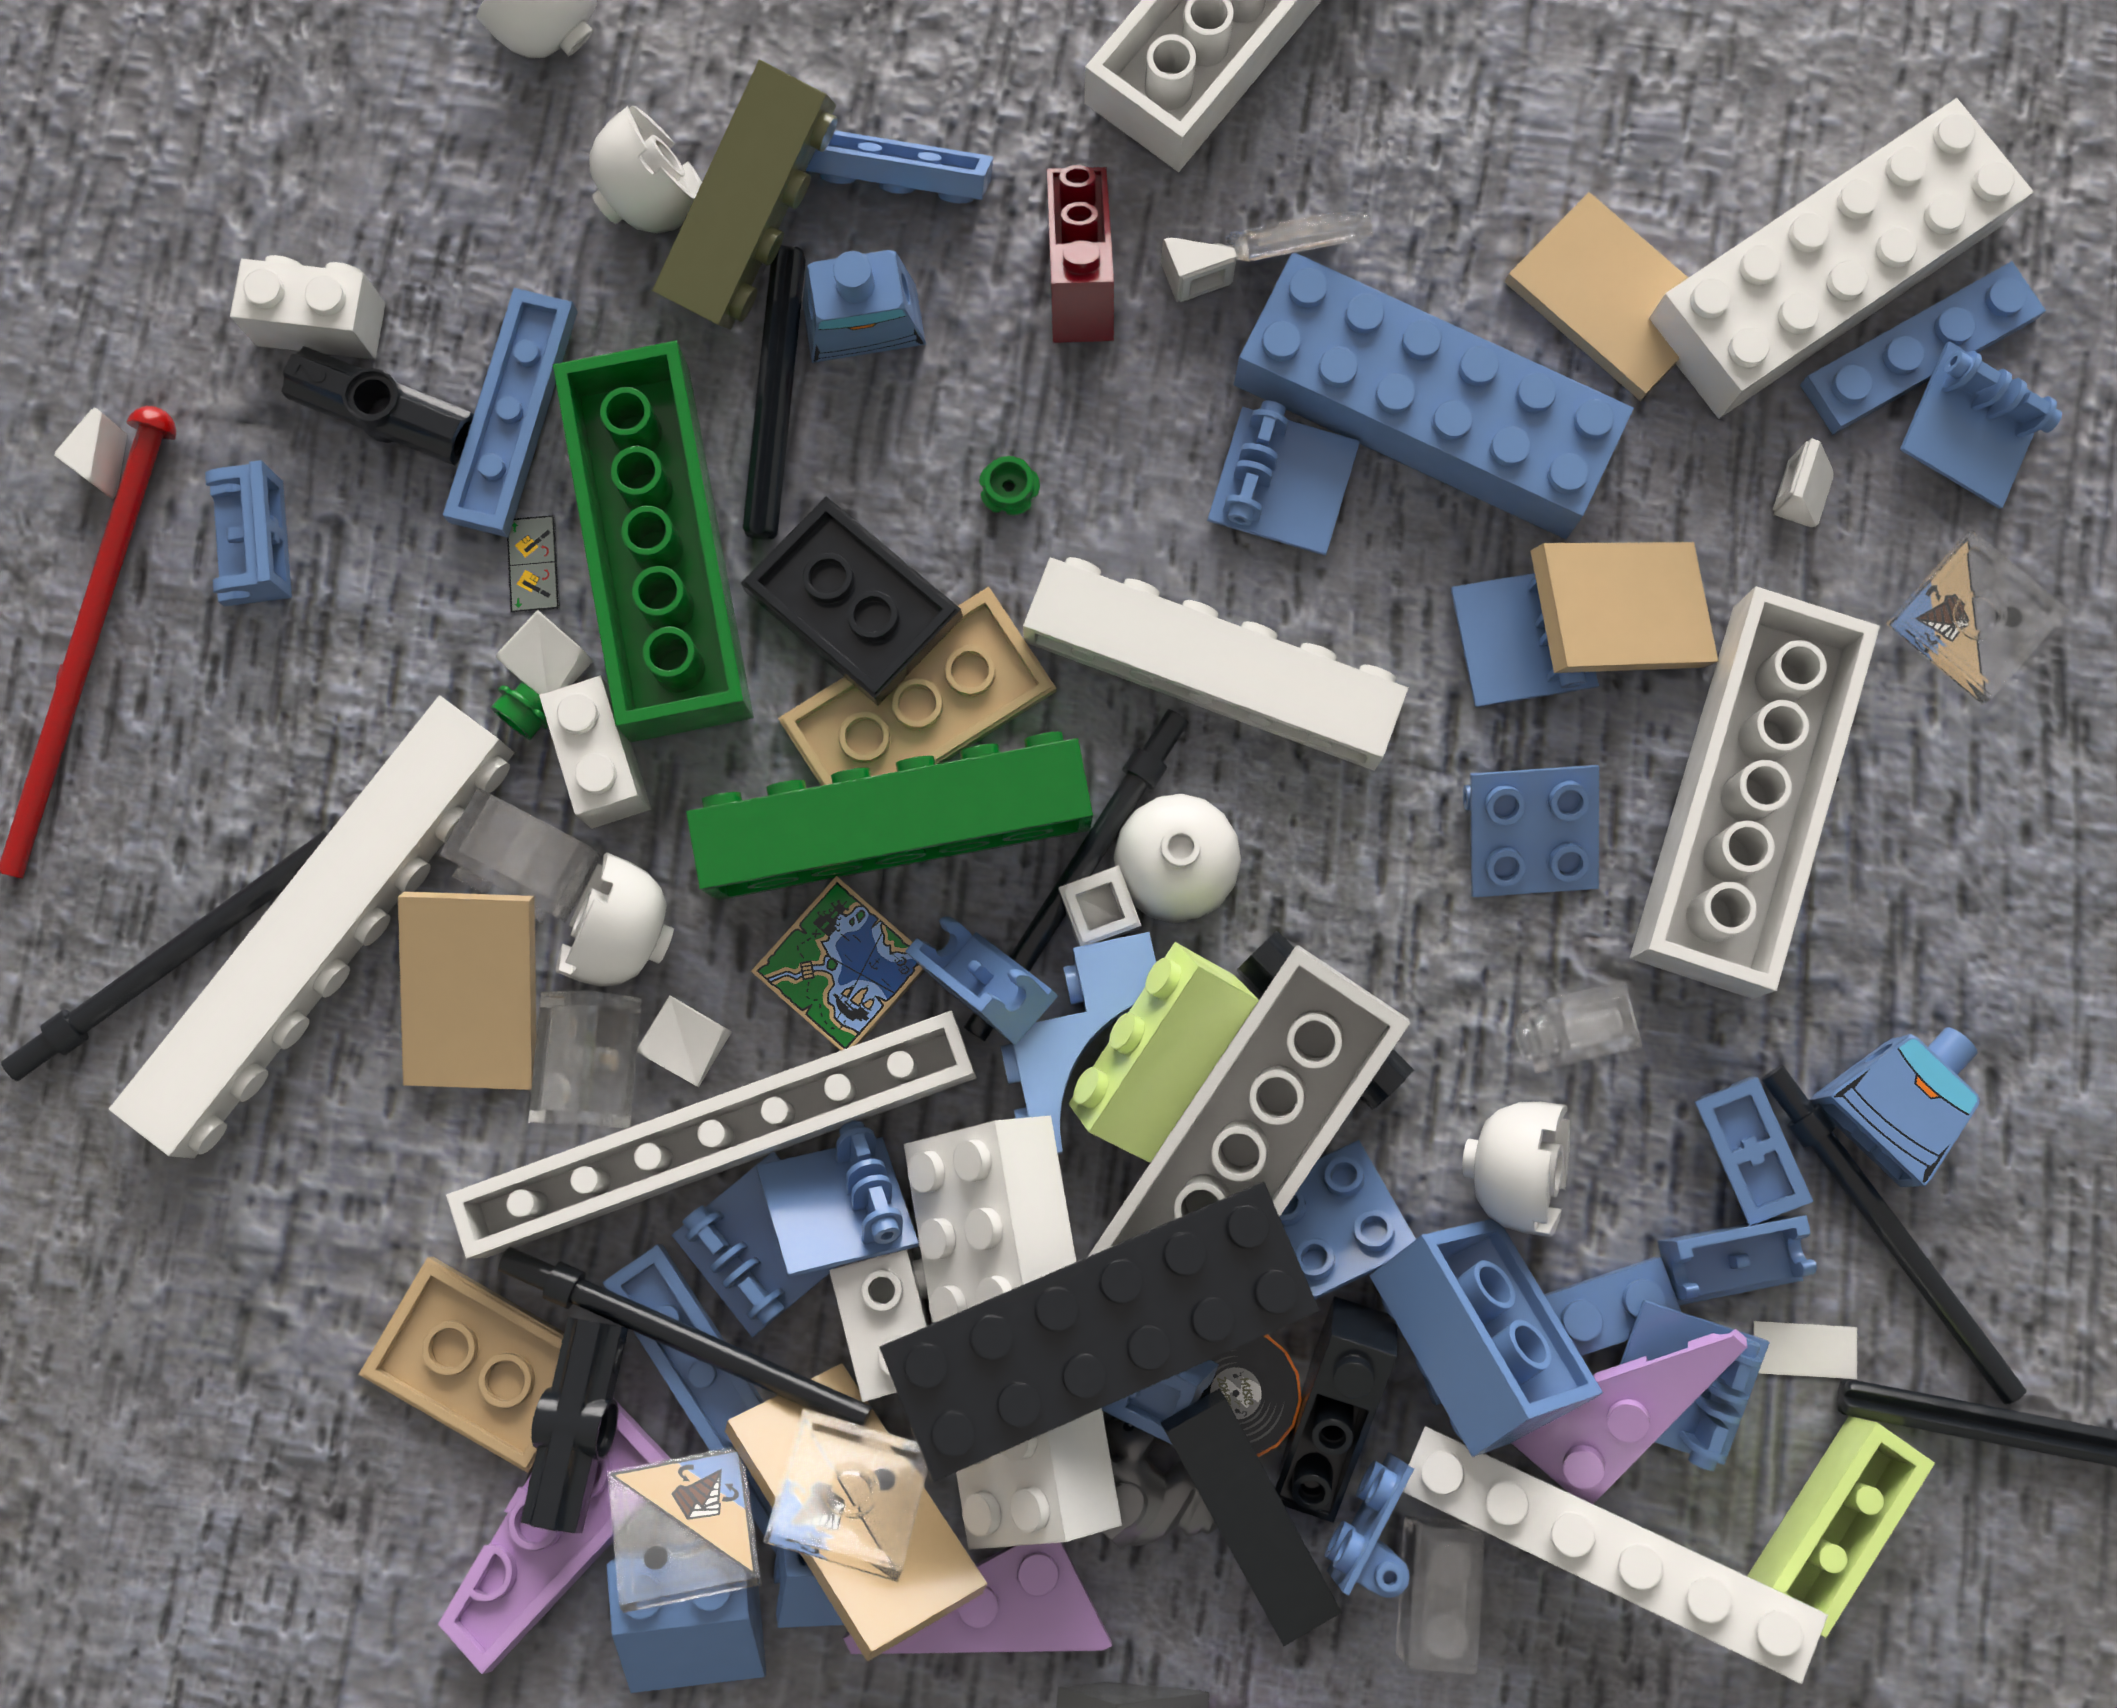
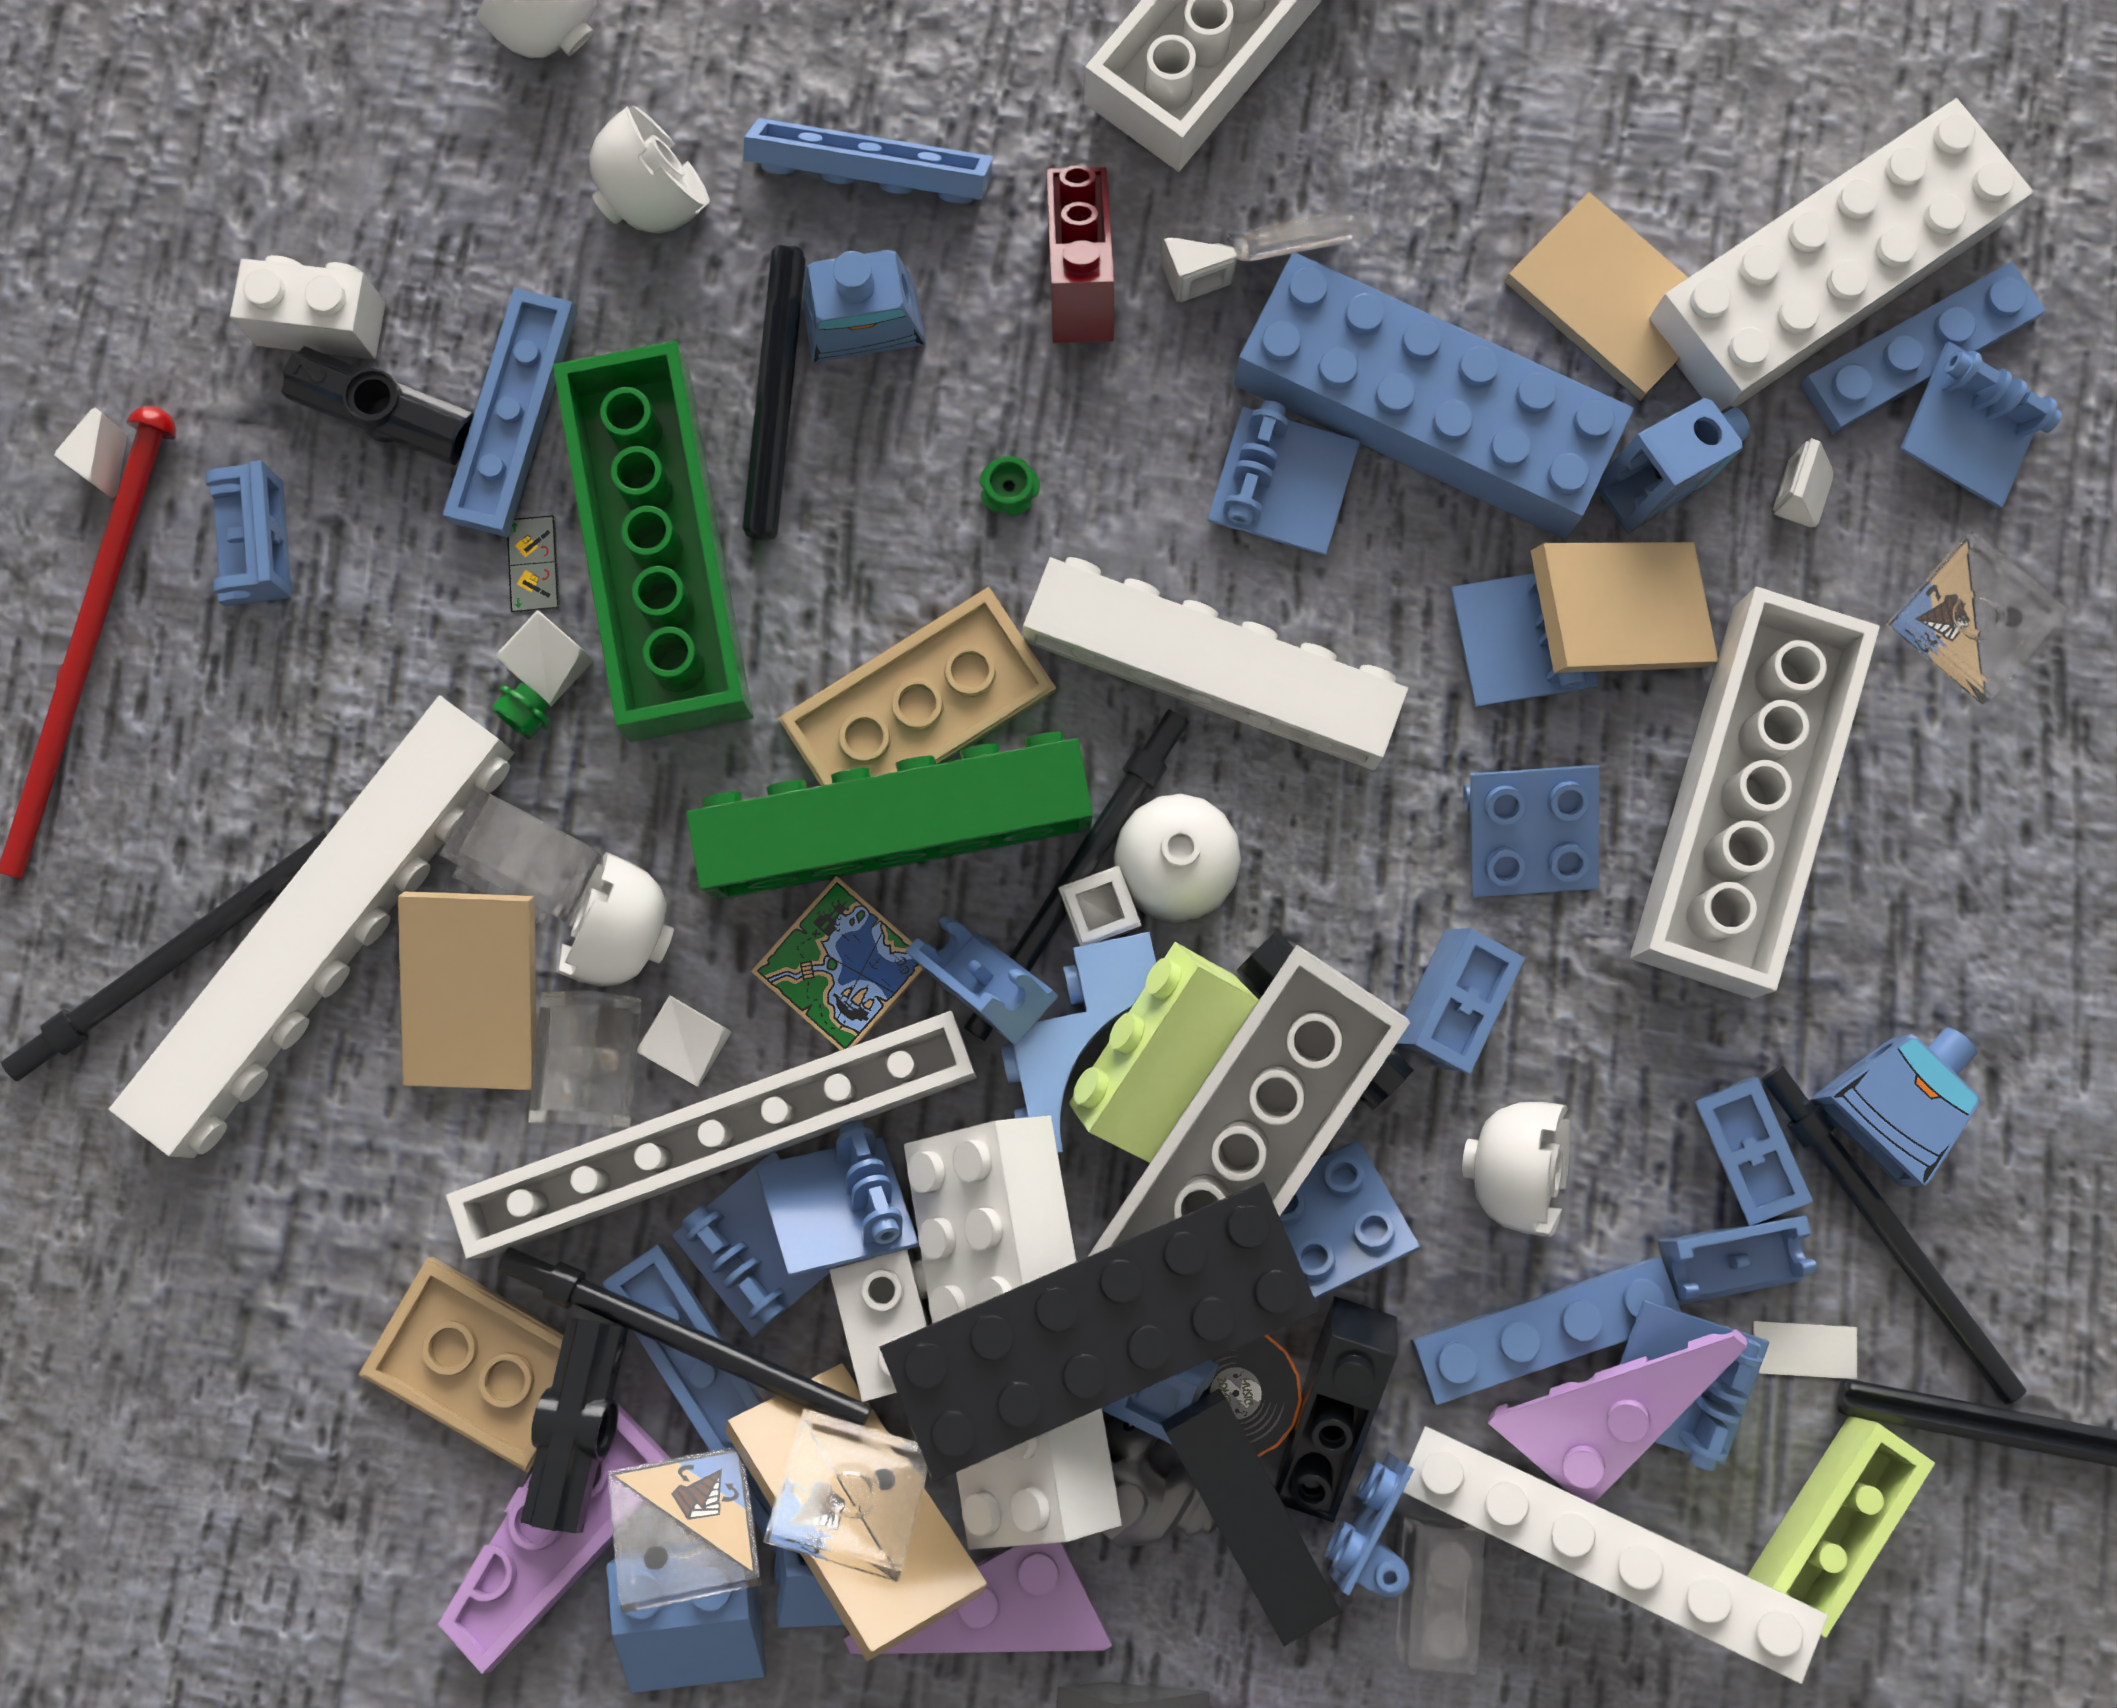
white brick [539,676,651,829] -> none
olive brick [652,59,838,330] -> none
black tile [741,496,963,706] -> none
medium blue slope [1369,1219,1603,1457] -> none
clear brick [1516,981,1643,1074] -> none
none -> medium blue hinge [1395,928,1525,1074]
none -> medium blue torso [1596,398,1750,534]

